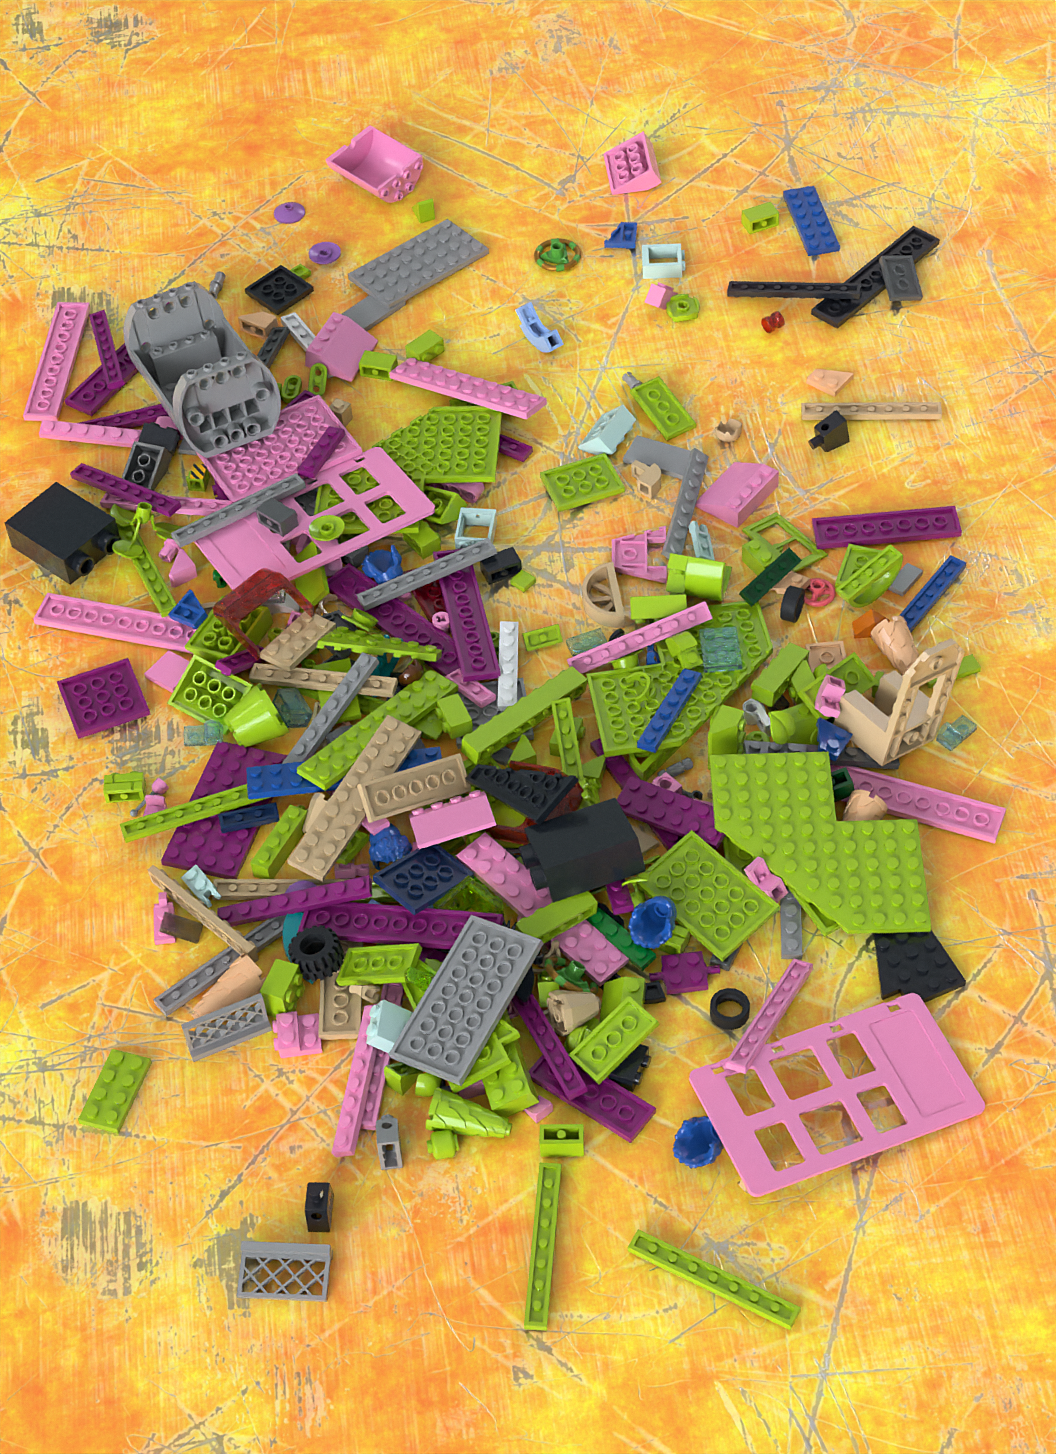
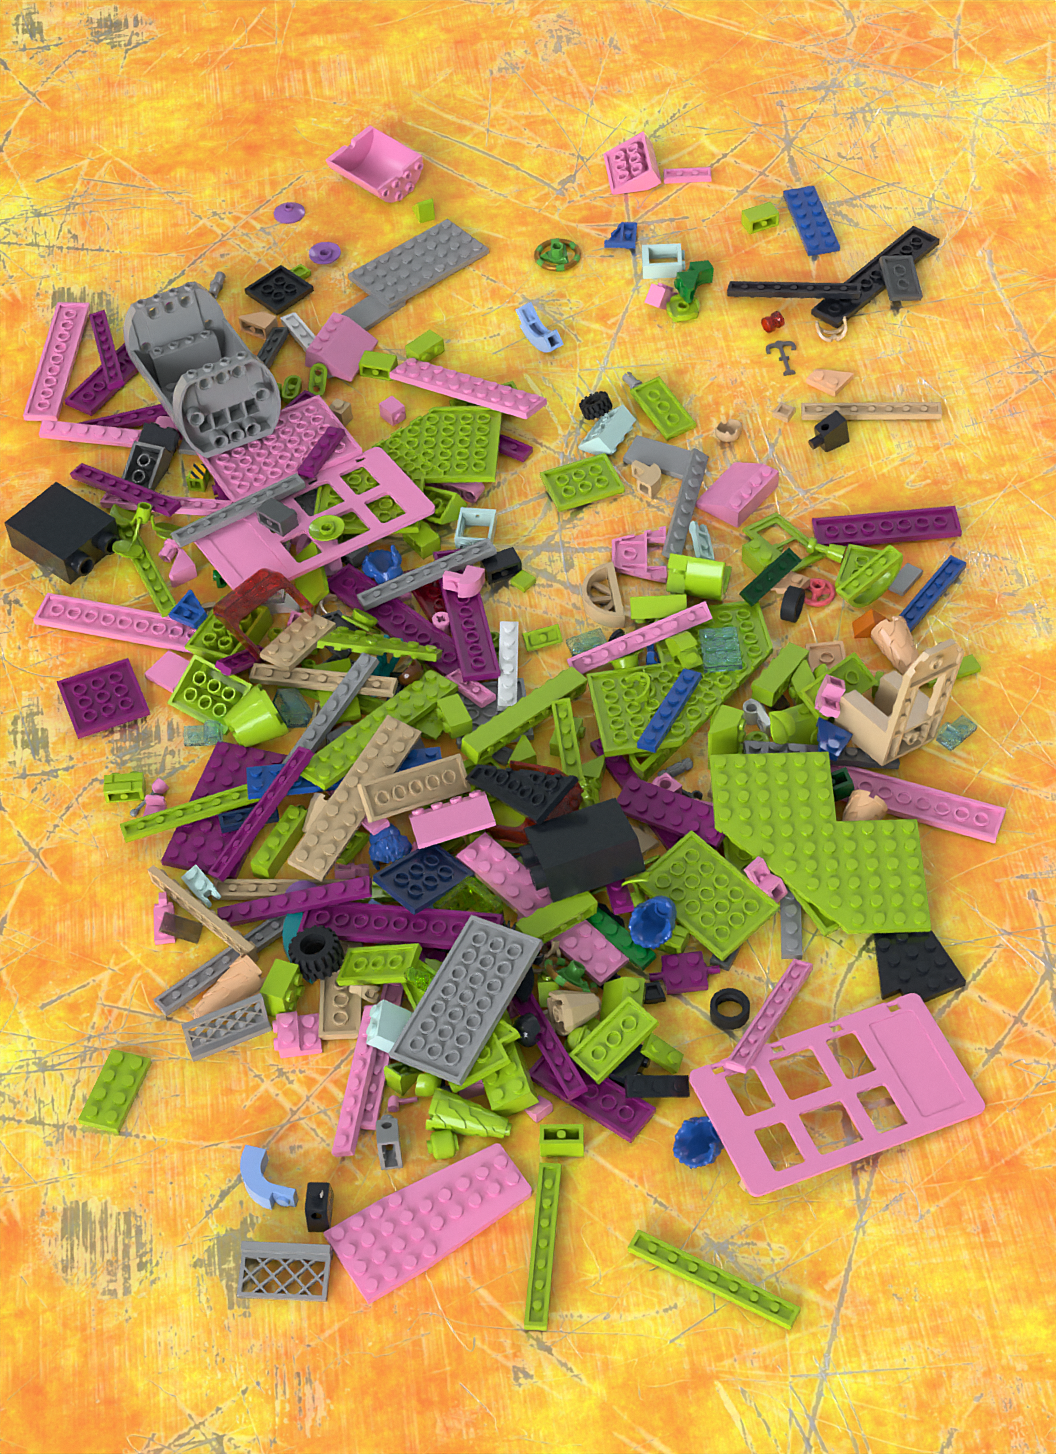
none -> magenta plate [208,746,314,882]
none -> light blue arch [240,1145,298,1210]
none -> bright pink wing [323,1143,532,1305]
none -> bright pink brick [379,396,406,426]
none -> bright pink hand [388,1095,417,1112]
none -> bright pink brick [443,565,485,598]
none -> black hair [513,1012,541,1048]
none -> black tyre [579,391,613,420]
none -> black plate [624,1075,690,1098]
none -> lime plate [640,1033,684,1074]
none -> bright pink tile [663,167,711,184]
none -> green arch [674,260,714,303]
none -> dark grey piece [766,341,796,376]
none -> tan tile [772,402,796,423]
none -> lime piece [806,537,846,564]
none -> tan helmet [815,316,847,343]

